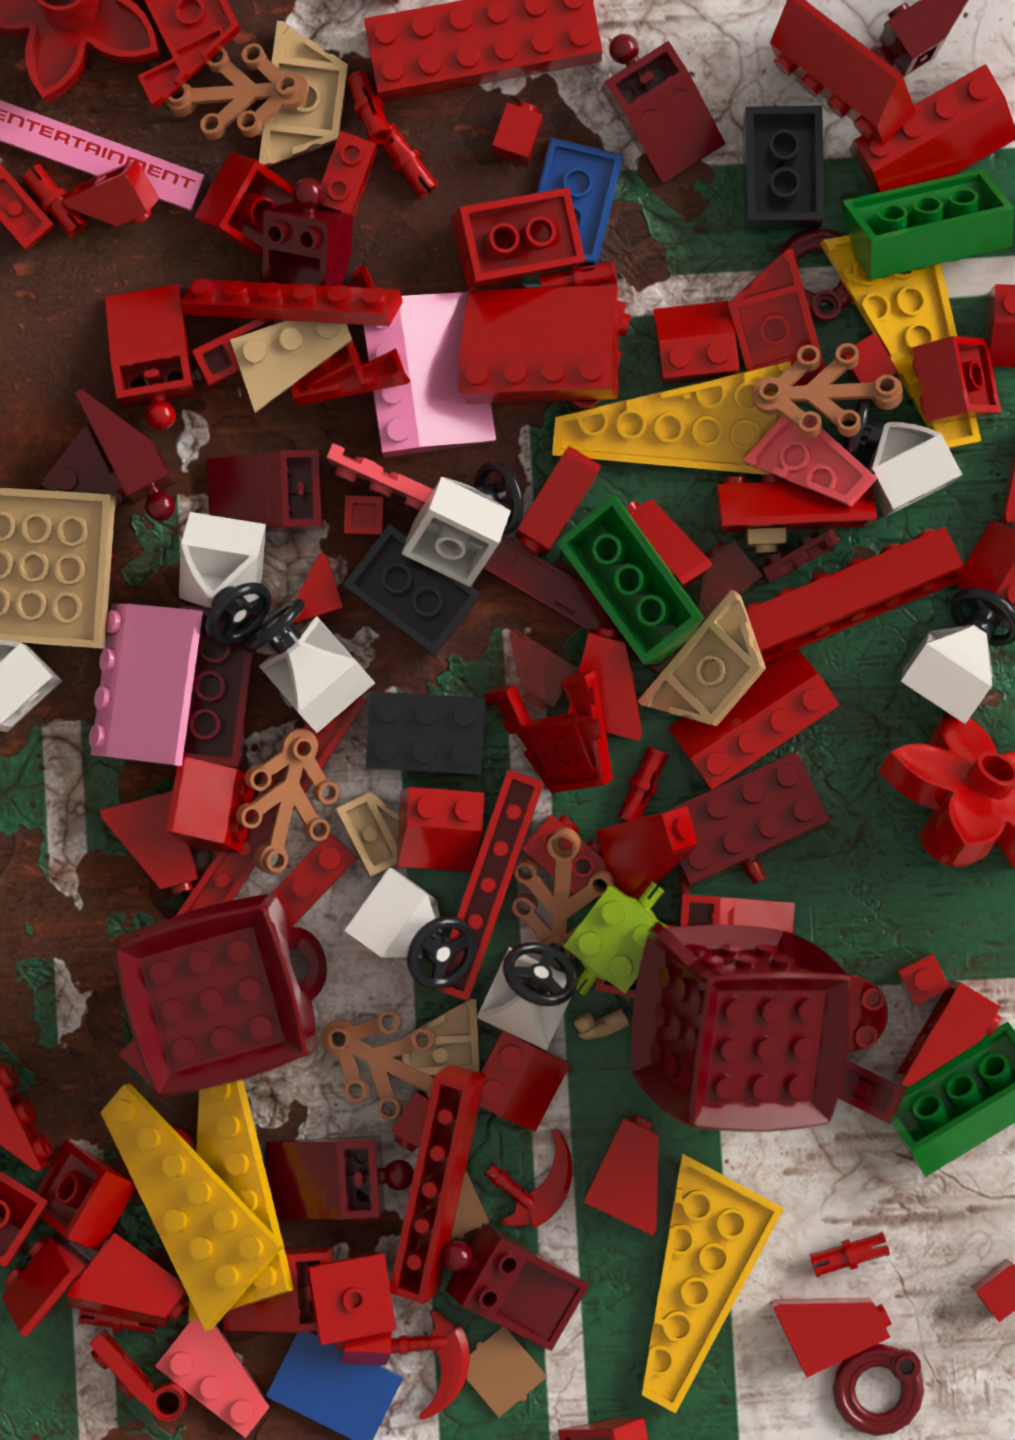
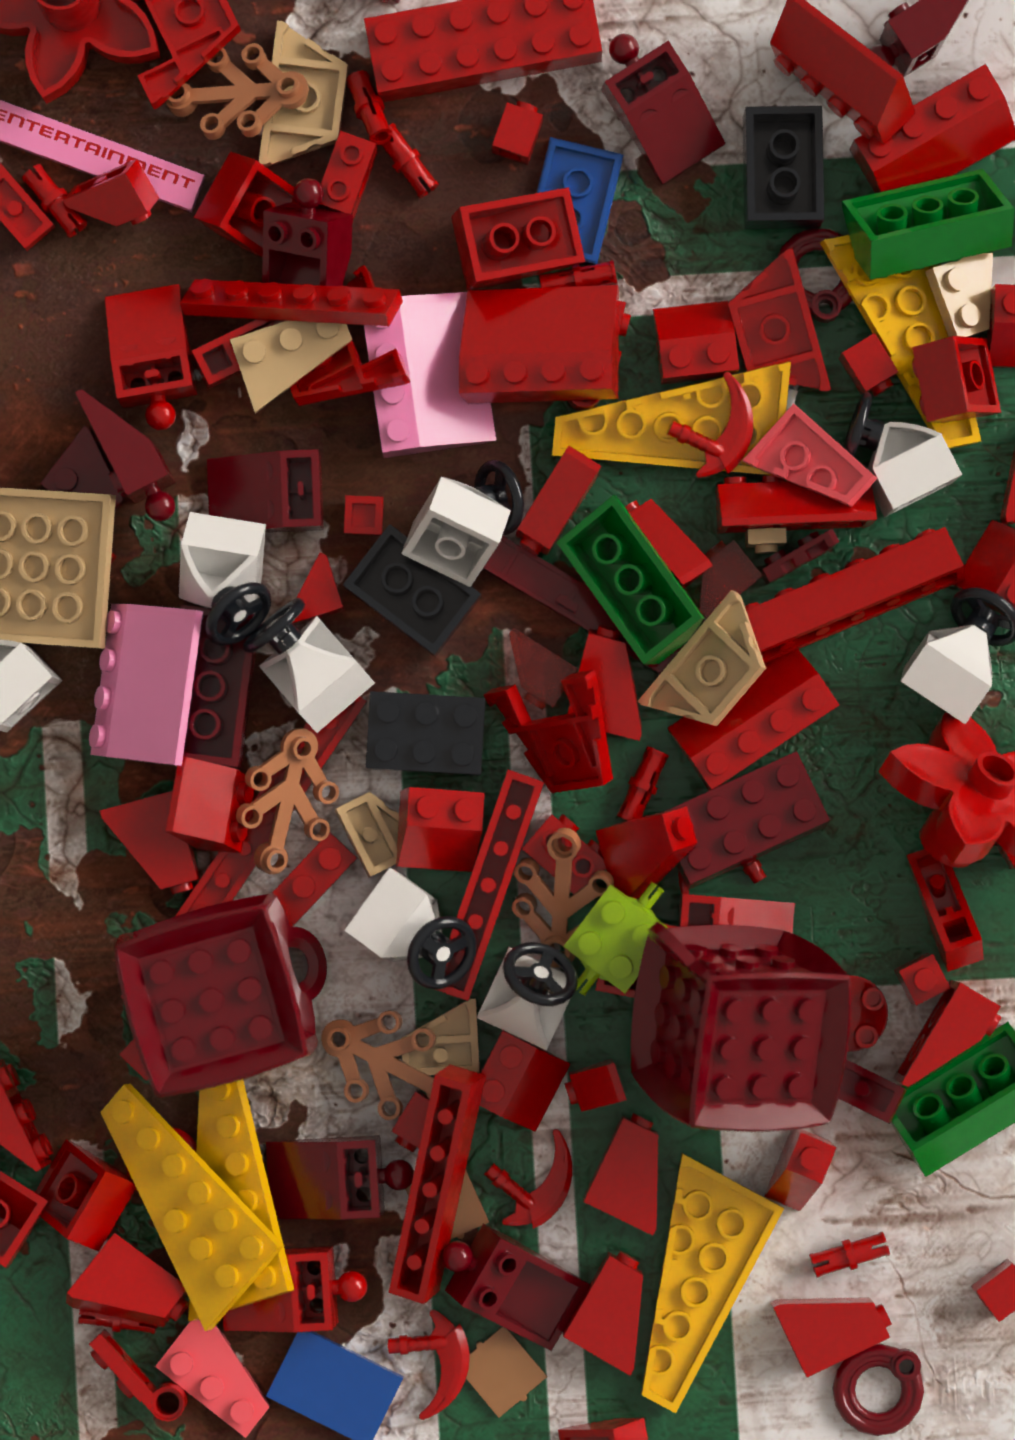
red slope [1,1233,91,1338] -> none
red plate [306,1252,396,1345] -> none
coral wing [327,443,433,511] -> none
red brick [334,1331,391,1365] -> none
tan arm [574,1008,630,1040] -> none
nougat plant [752,343,903,438] -> none
none -> red slope [563,1251,643,1376]
none -> red slope [564,1058,627,1112]
none -> red piece [667,372,753,478]
none -> red slope [764,1129,837,1211]
none -> red slope [906,849,984,972]
none -> tan wing [925,252,993,337]

